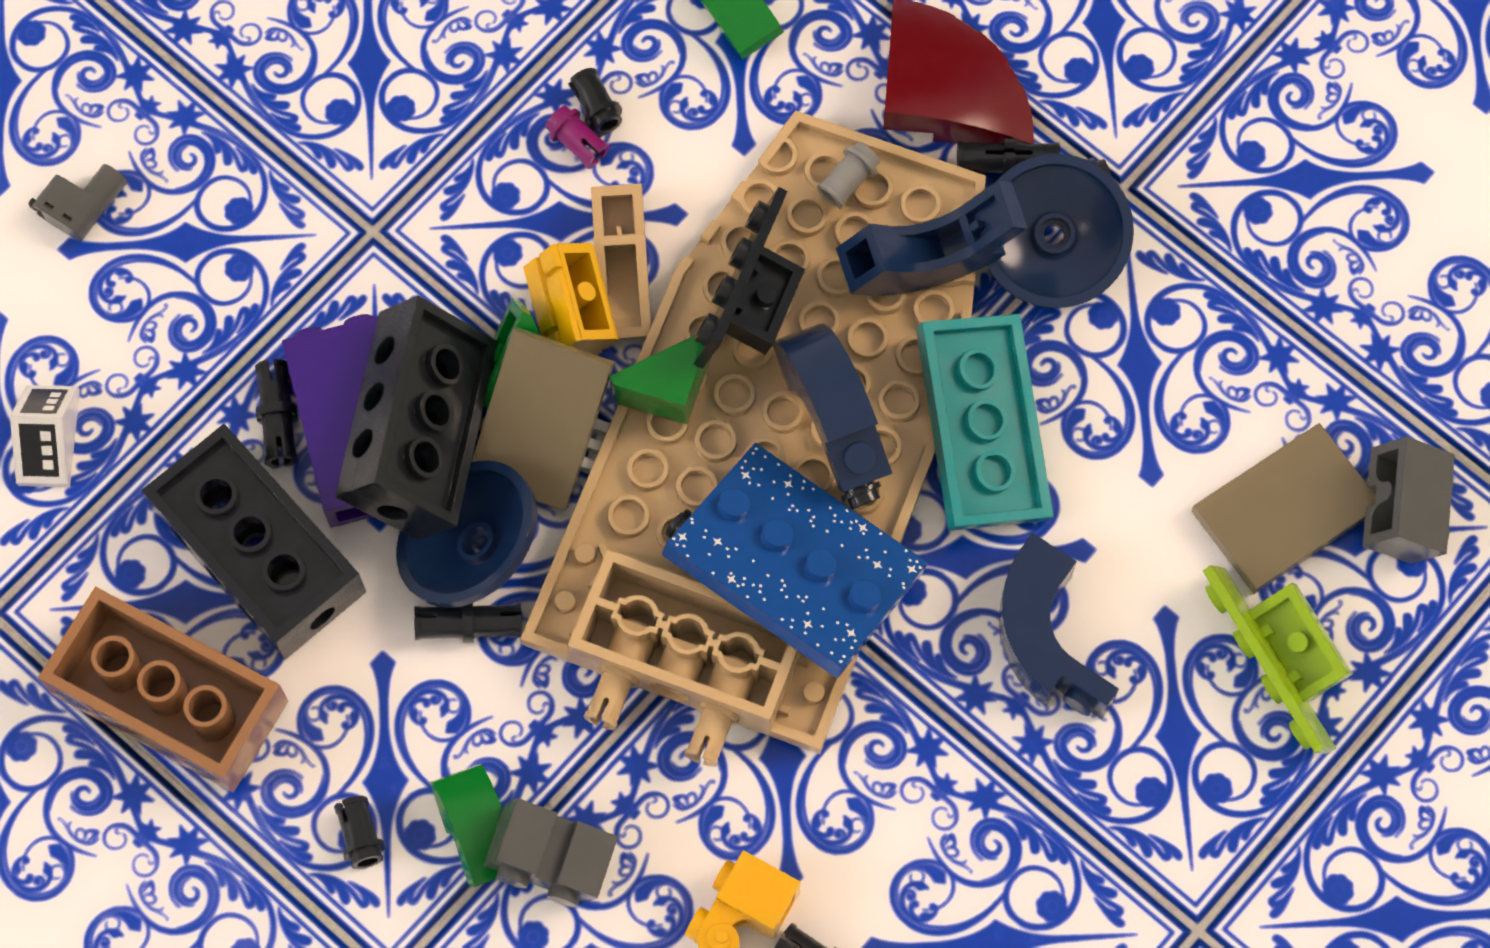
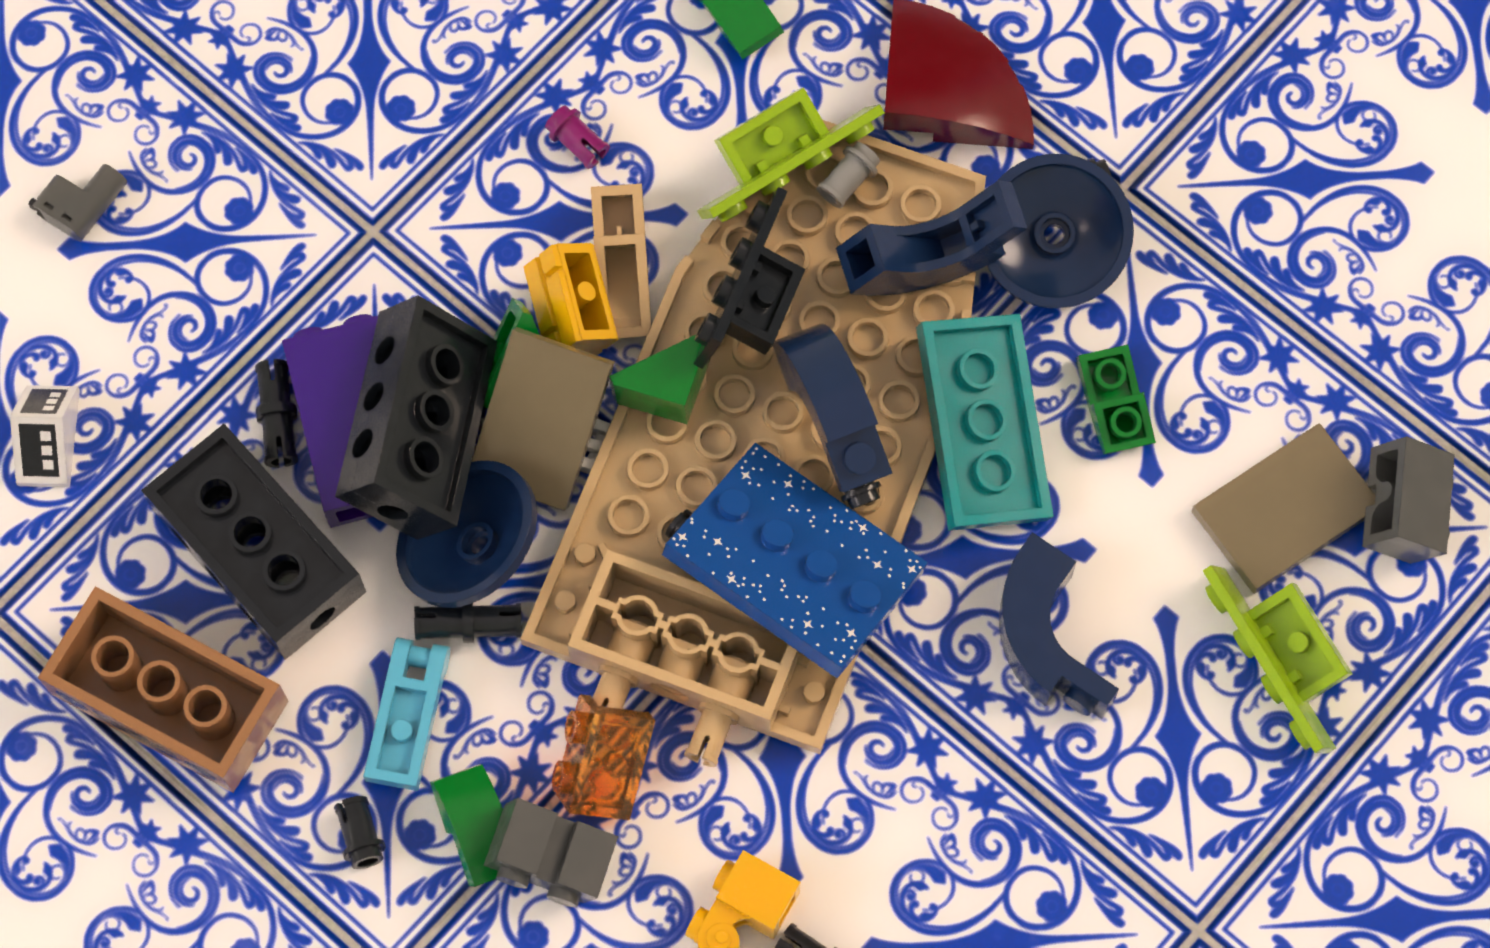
black pin [568,68,622,135] -> none
black pin [957,138,1060,175] -> none
none -> medium azure plate [363,637,450,791]
none -> clear orange bracket [552,694,656,820]
none -> lime bracket [697,87,885,222]
none -> green slope [1075,345,1156,455]

